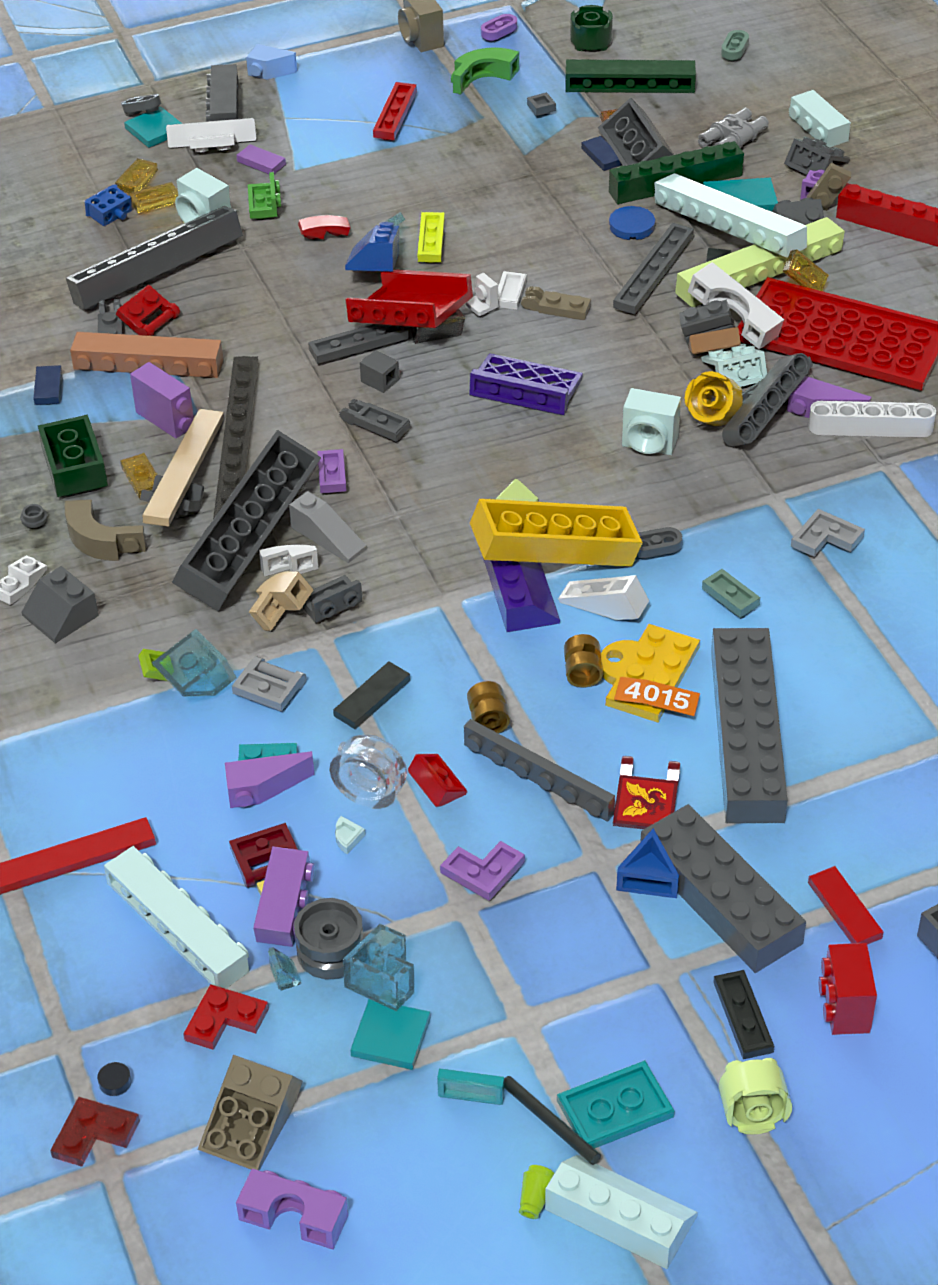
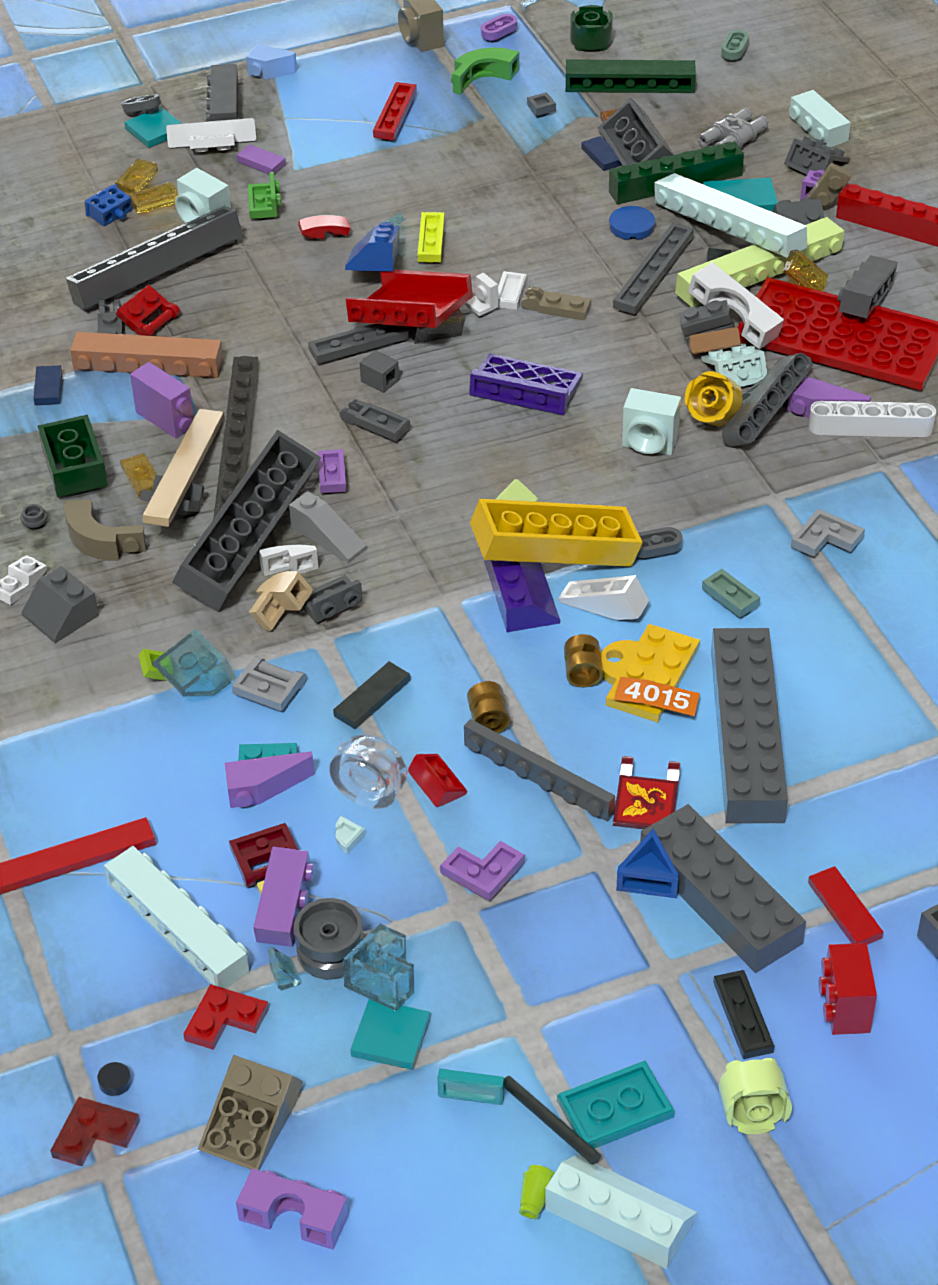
none -> dark grey brick [837,255,898,318]

